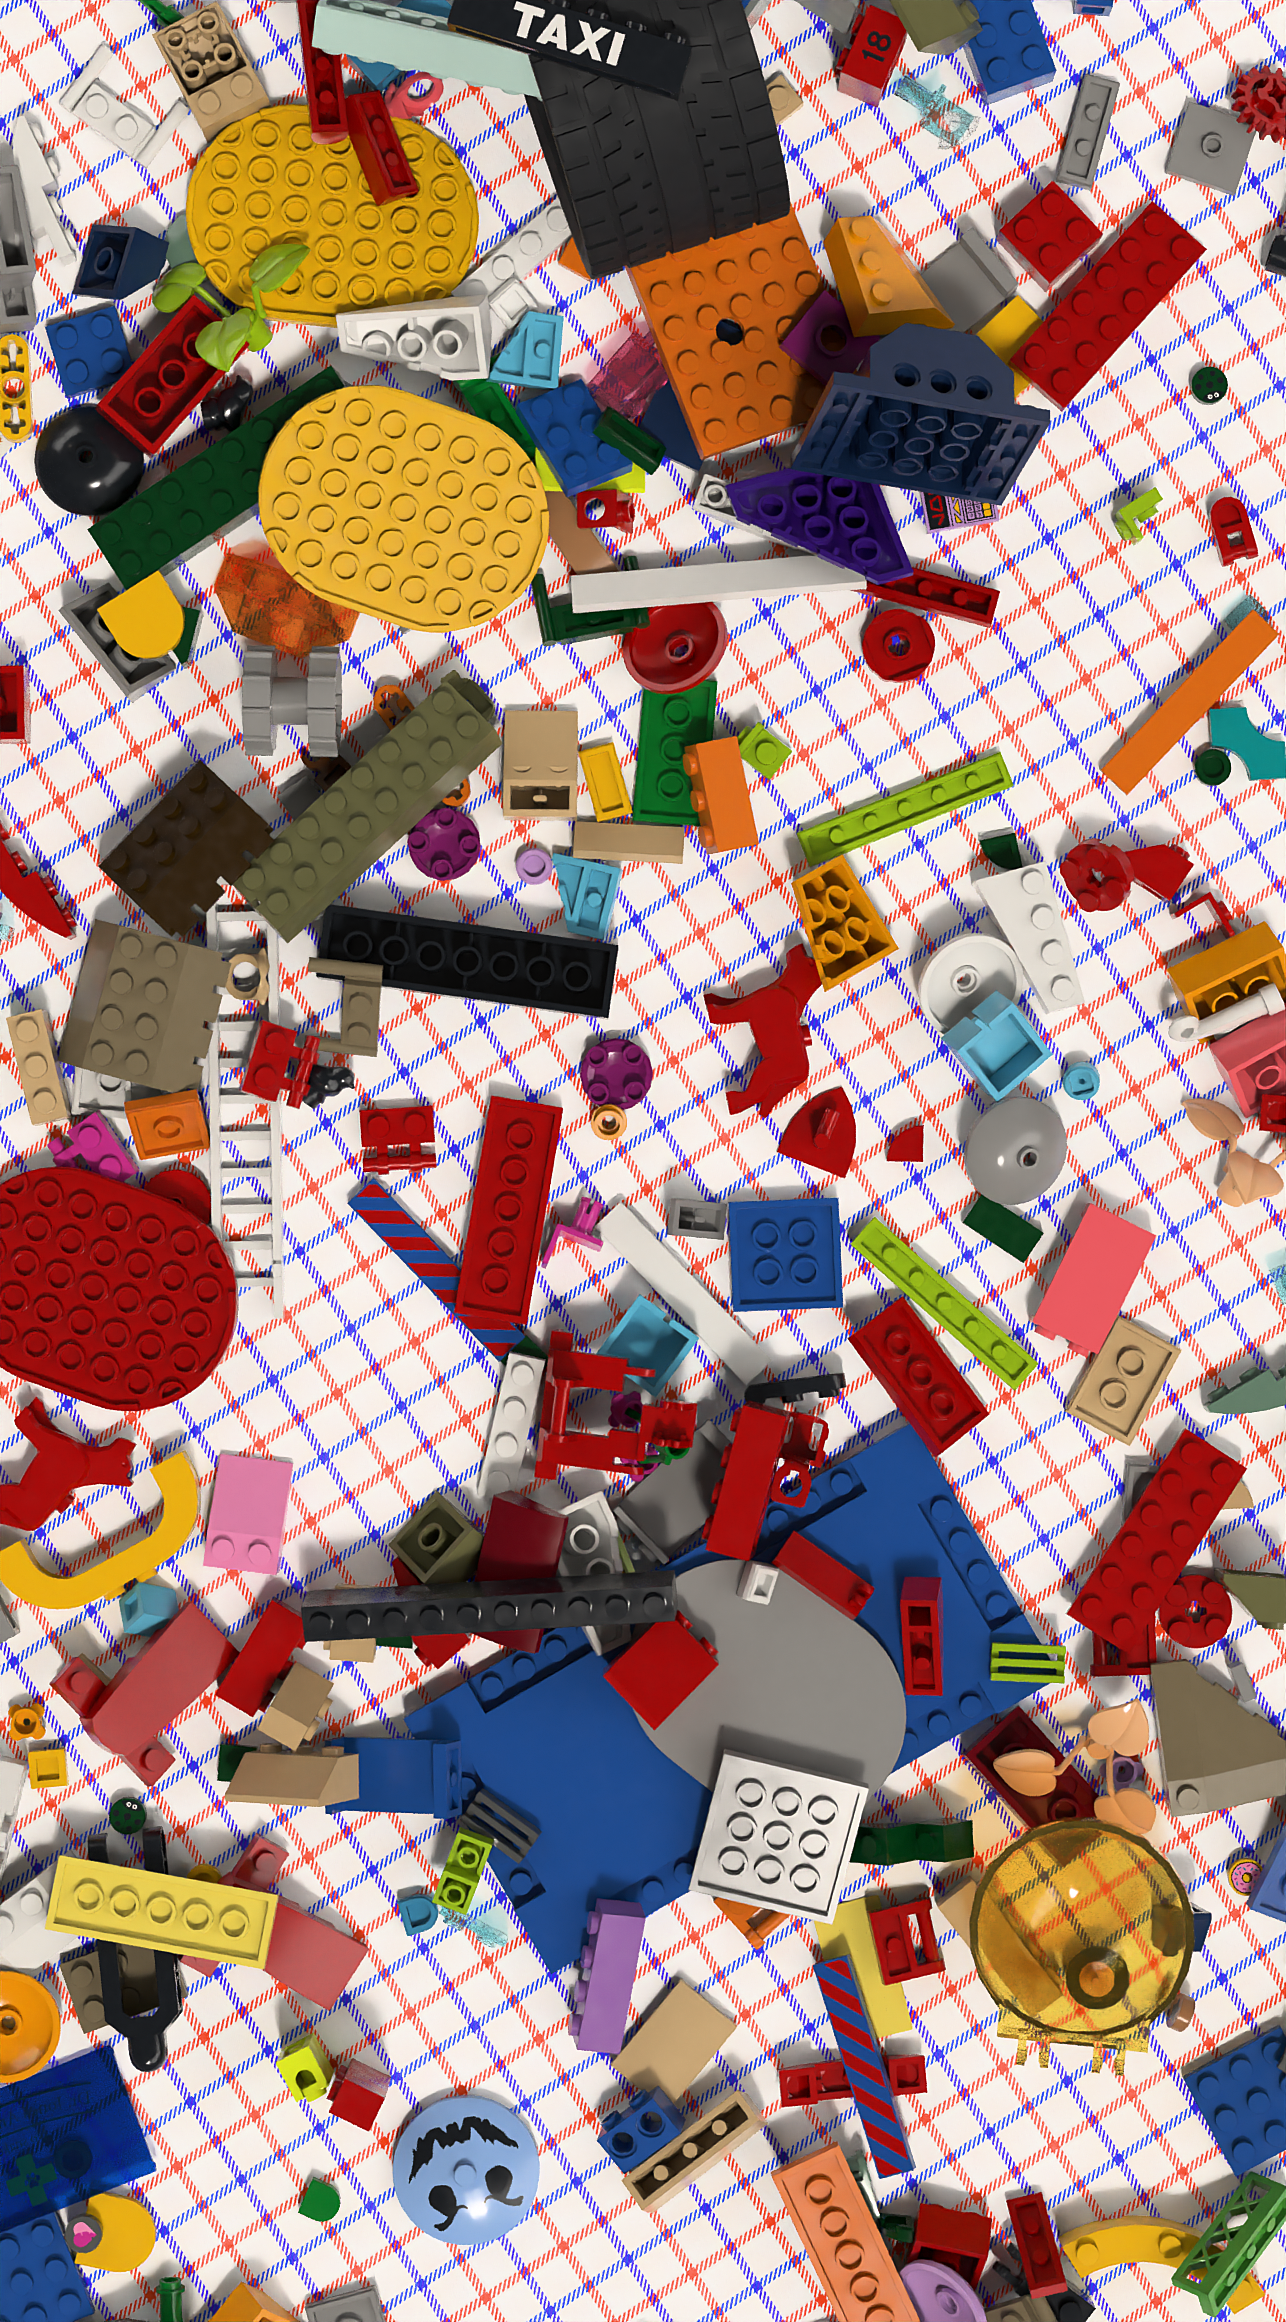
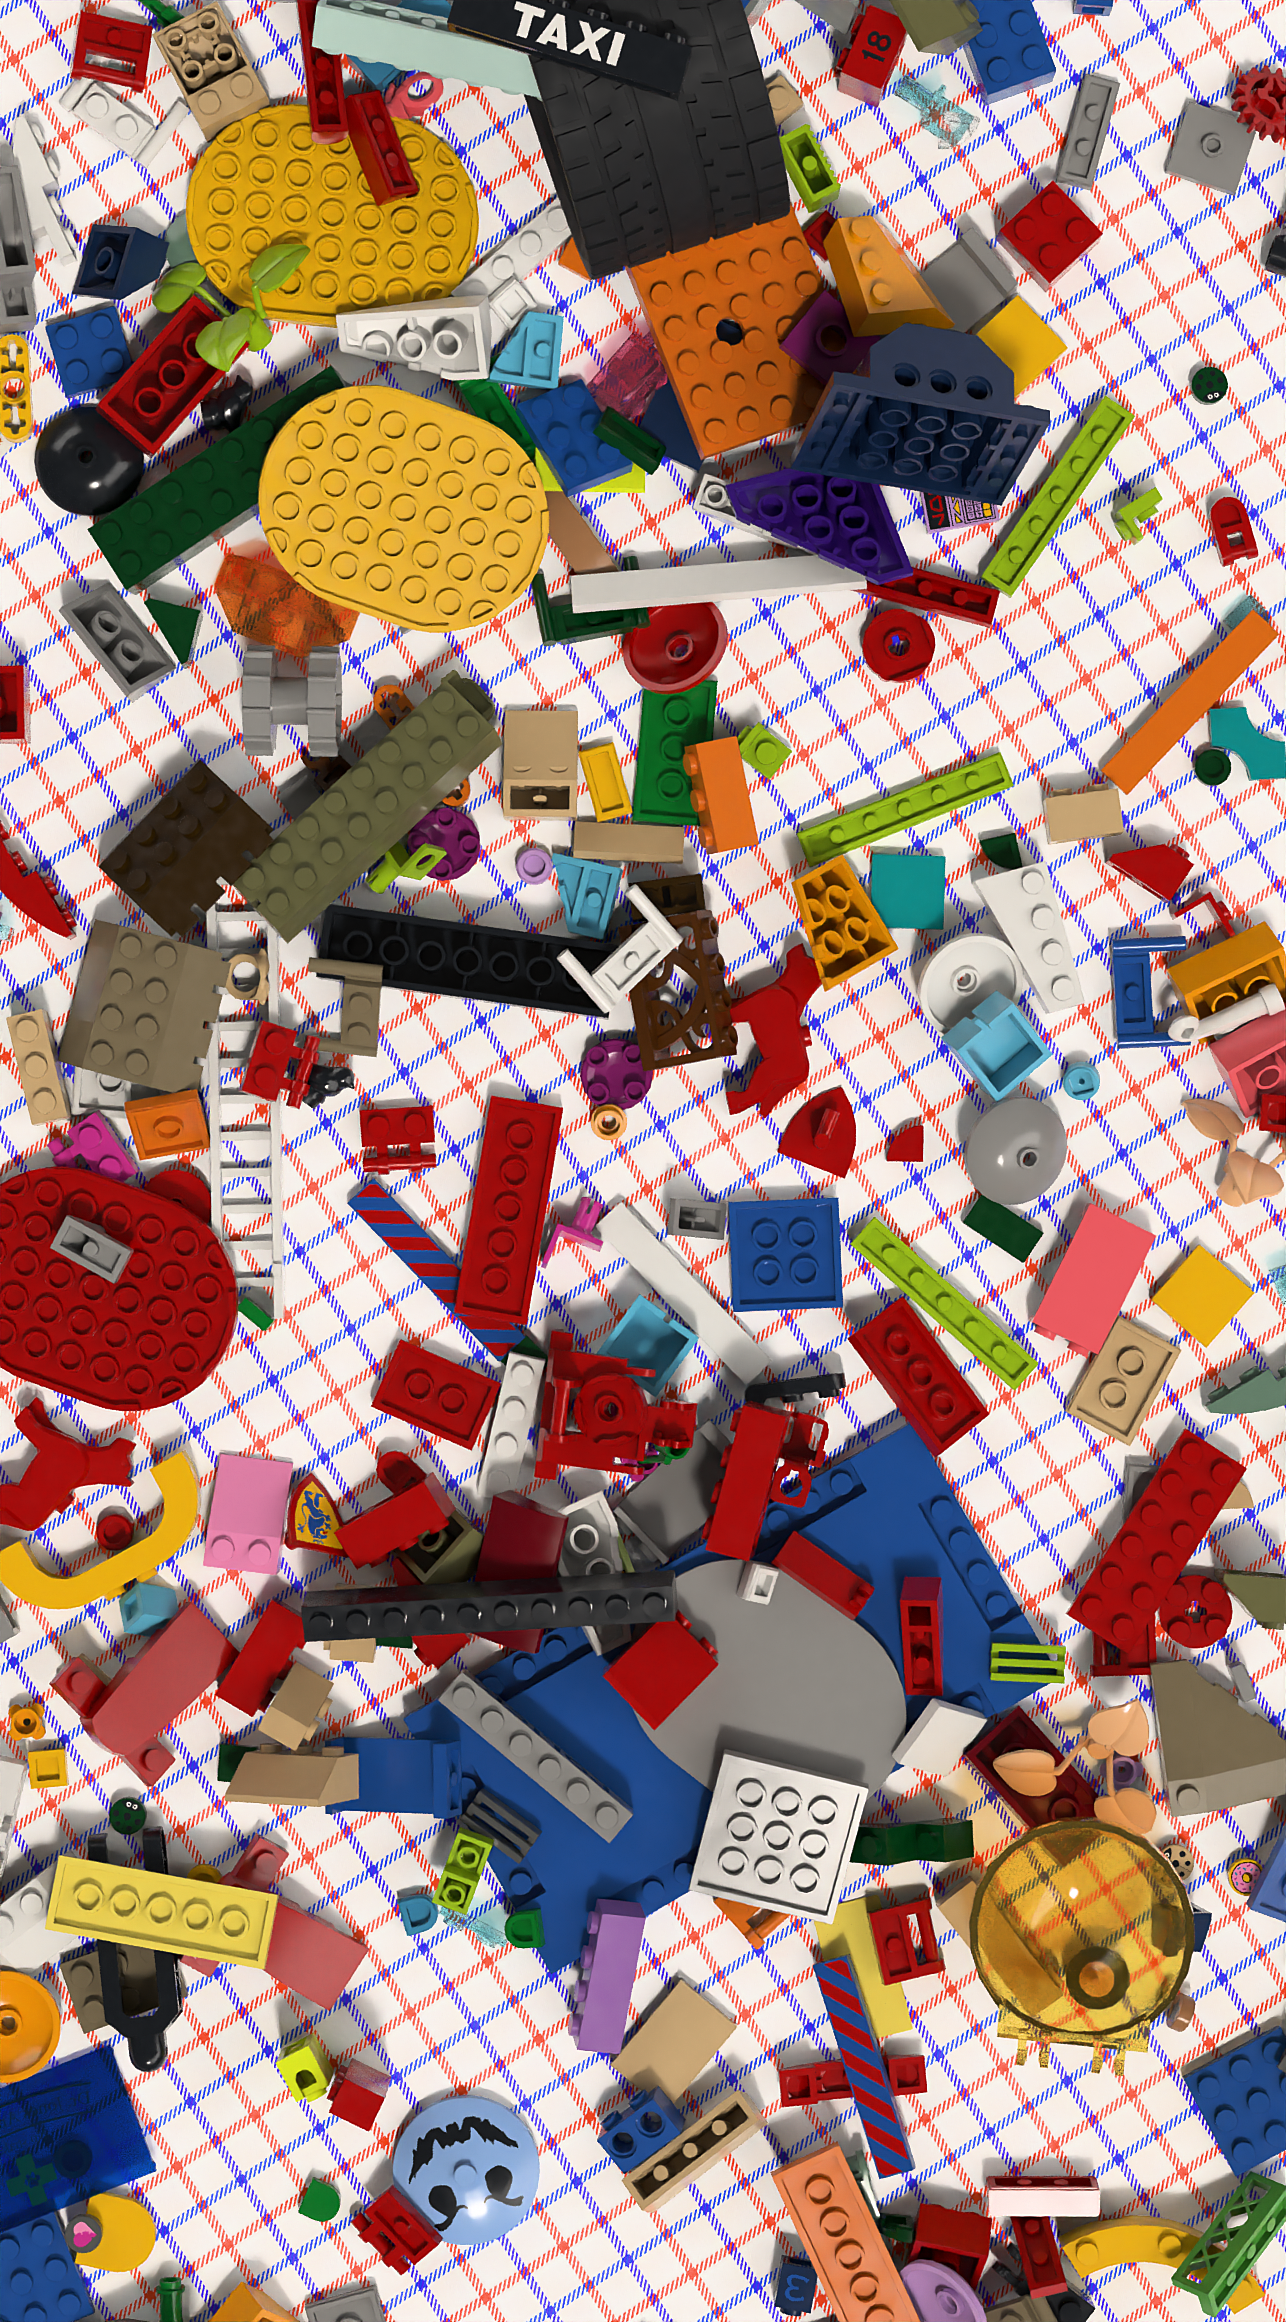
yellow tile [97,570,185,659] -> none
red bracket [577,489,635,534] -> none
red plate [1007,201,1207,412] -> none
red plate [1060,838,1134,913] -> none
none -> light grey slope [50,1215,134,1283]
none -> red plate [69,11,153,94]
none -> red tile [96,1513,134,1551]
none -> green tile [238,1297,277,1331]
none -> shield [285,1473,348,1558]
none -> red brick [334,1472,456,1570]
none -> red plate [350,2184,443,2276]
none -> lime bracket [365,841,447,894]
none -> red plate [371,1339,501,1451]
none -> red plate [376,1450,427,1494]
none -> light grey brick [438,1667,633,1843]
none -> green tile [504,1908,546,1949]
none -> white plate [556,884,683,1014]
none -> red plate [574,1372,648,1447]
none -> reddish brown fence [618,910,738,1072]
none -> dark brown brick [628,874,706,923]
none -> dark blue brick [773,2255,818,2316]
none -> lime brick [779,124,841,213]
none -> red tile [803,210,836,263]
none -> teal tile [871,854,946,930]
none -> white tile [892,1698,987,1777]
none -> lime plate [980,395,1135,598]
none -> slope [986,2176,1100,2216]
none -> tan brick [1042,783,1124,845]
none -> blue plate [1111,936,1191,1049]
none -> yellow tile [1150,1244,1255,1348]
none -> tan tile [1156,1844,1194,1882]

